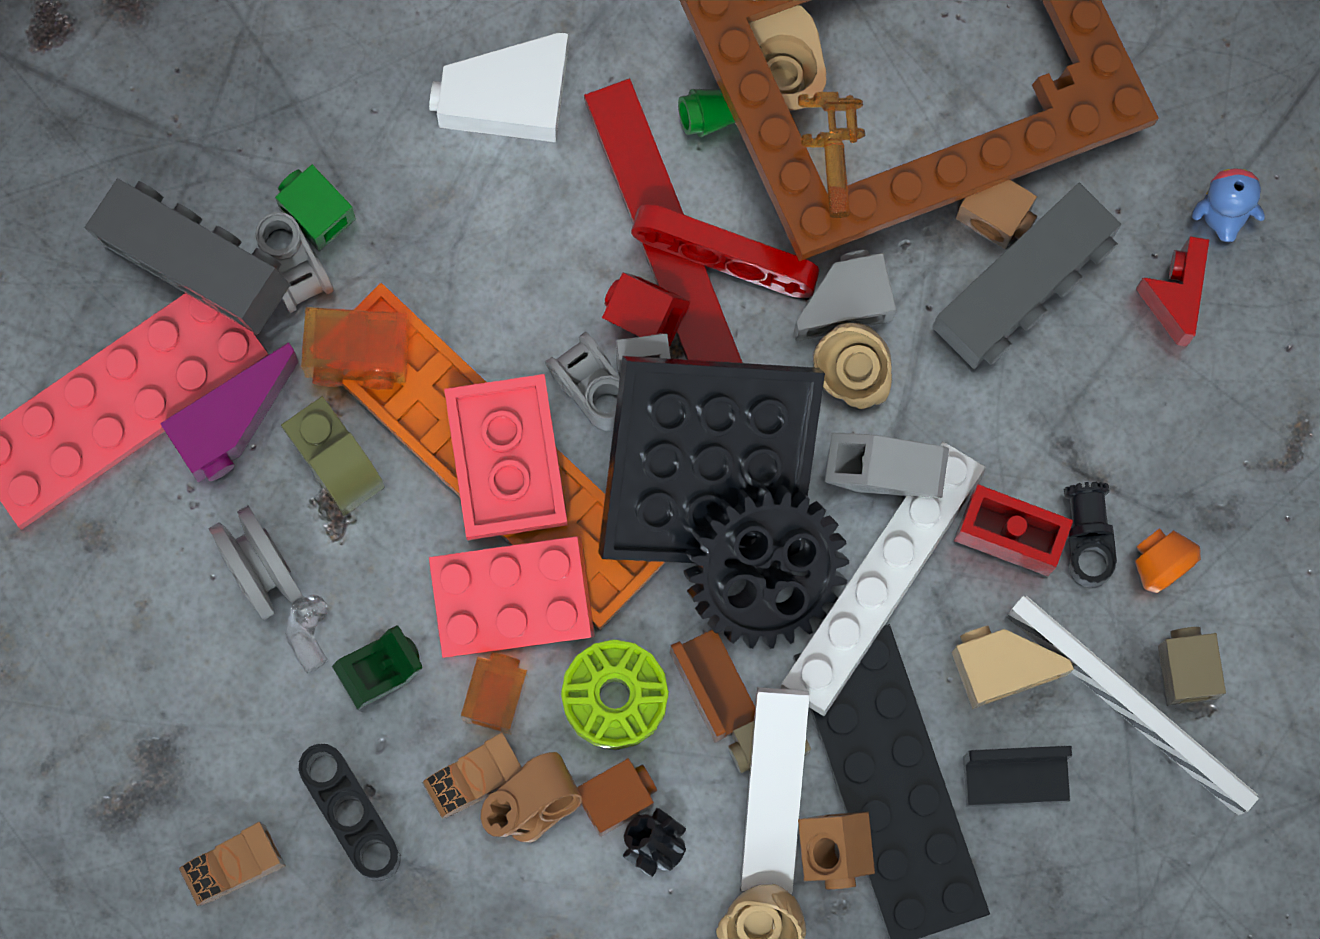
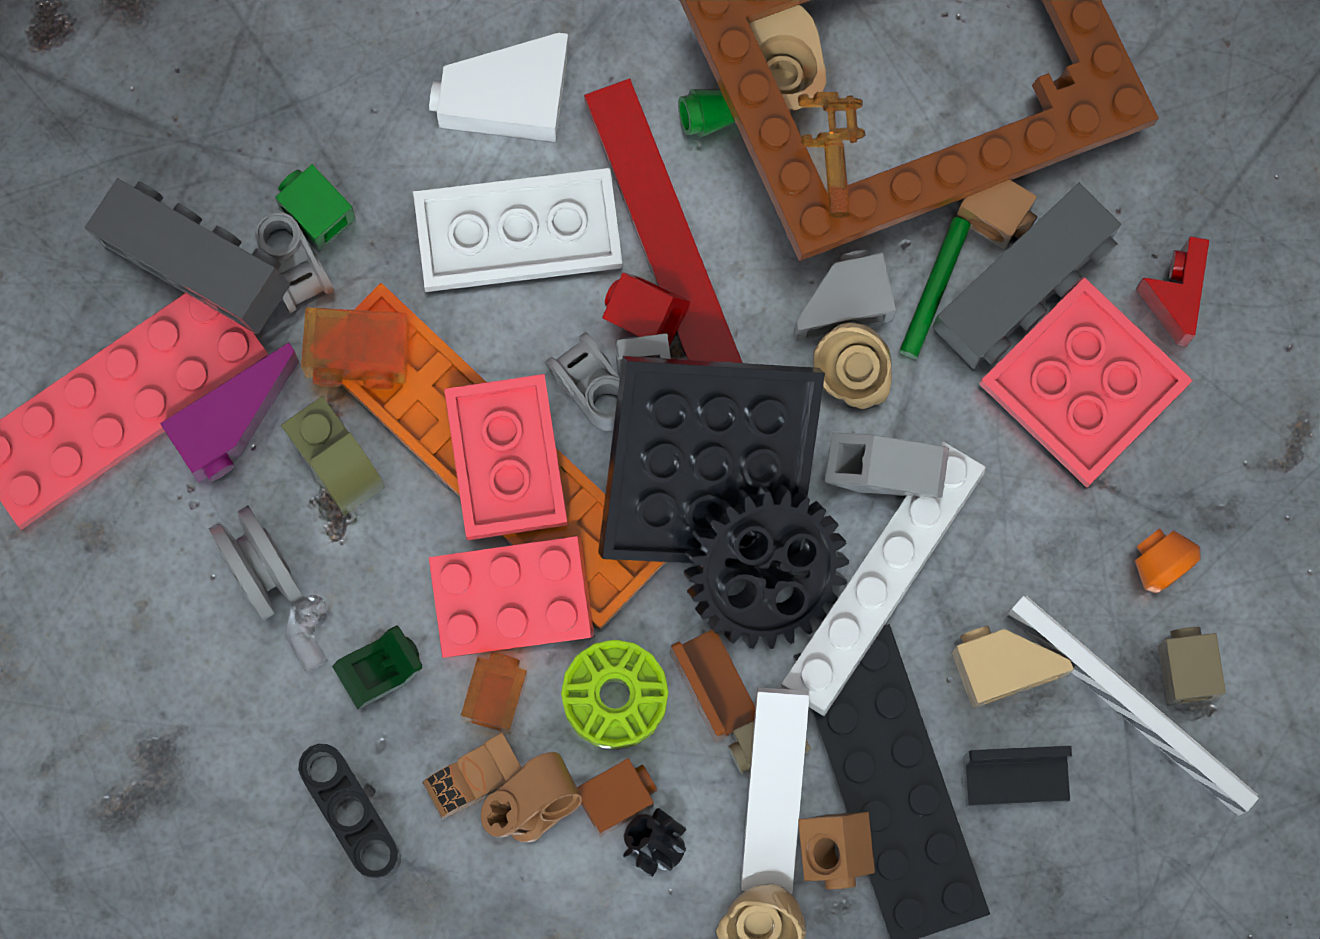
medium nougat leg [179,822,286,906] -> none
red beam [631,205,820,298] -> none
red brick [954,484,1073,577] -> none
black connector [1064,482,1117,588] -> none
medium blue animal [1192,168,1265,242] -> none
none -> white plate [413,168,623,292]
none -> green bar [899,217,971,359]
none -> coral plate [979,277,1193,488]

